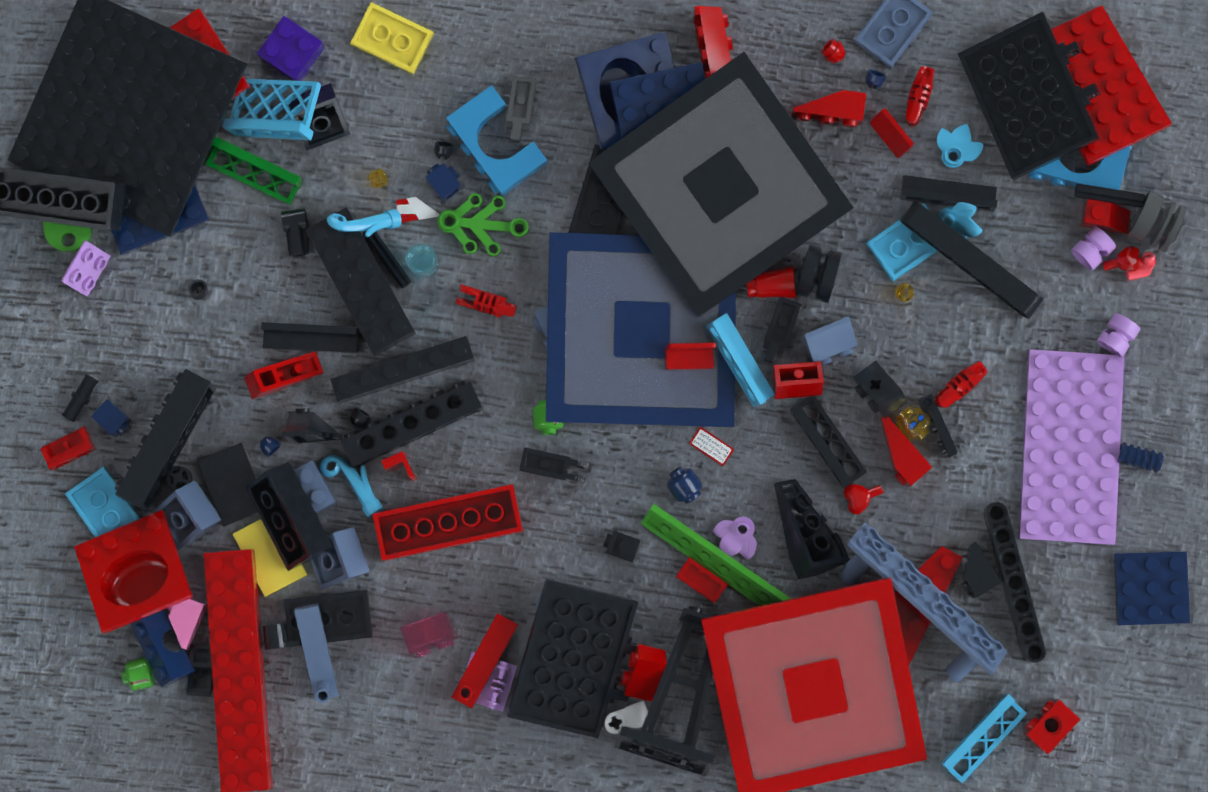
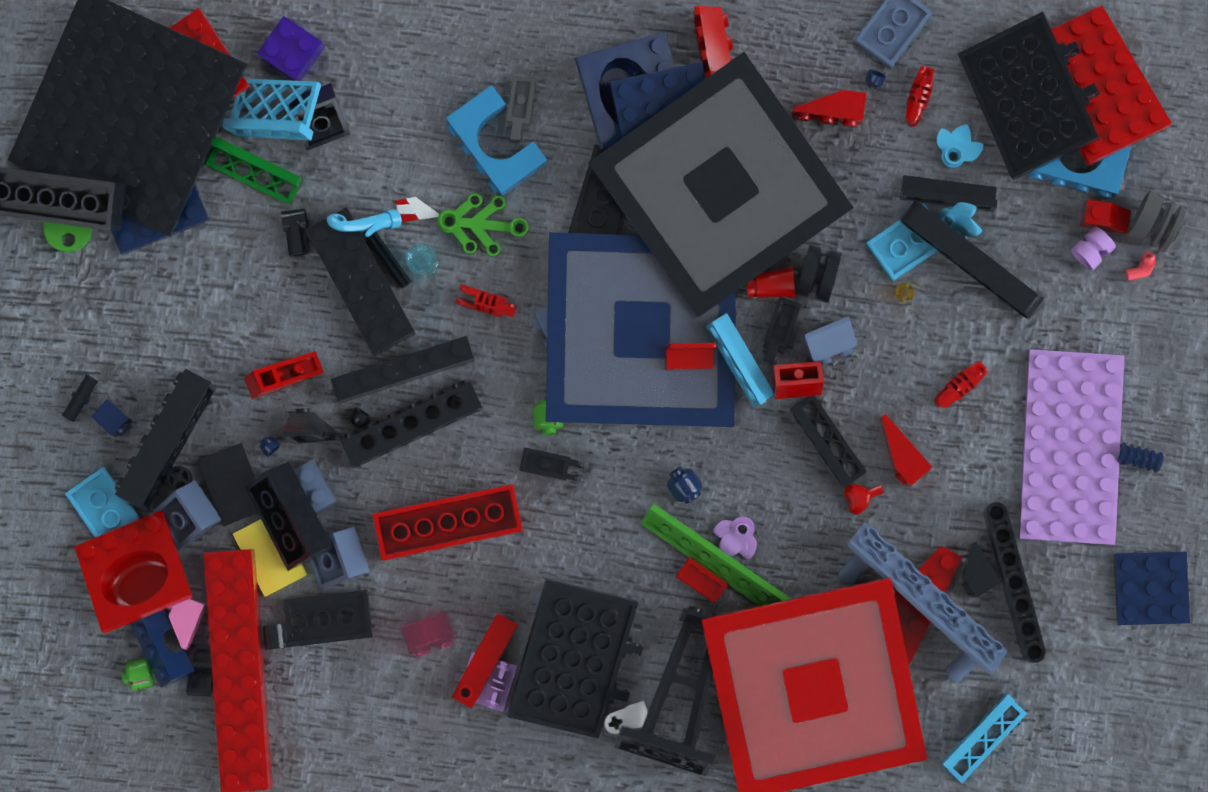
red hinge [40,426,96,471] -> none
lavender hinge [61,240,110,297] -> none
black hinge [188,279,208,300] -> none
black fence [261,322,359,354] -> none
sand blue piece [294,603,339,703] -> none
medium azure plant [320,455,384,518] -> none
light yellow tile [350,2,434,75] -> none
clear yellow hinge [367,168,388,188] -> none
red panel [381,451,418,482] -> none
dark blue brick [425,163,462,203] -> none
black hinge [434,141,454,160] -> none
black bracket [603,530,641,563] -> none
red brick [621,644,666,702] -> none
white sticker [689,427,734,466] -> none
black wedge [774,479,850,579] -> none
red plate [821,39,845,63] -> none
black brick [853,361,908,419] -> none
red slope [870,108,914,158] -> none
clear yellow head [895,405,931,441] -> none
black hinge [918,394,958,458] -> none
red brick [1024,699,1081,754] -> none
black axle [1074,184,1145,208] -> none
lavender wheel [1096,313,1141,358] -> none
red rock [1102,246,1143,271] -> none

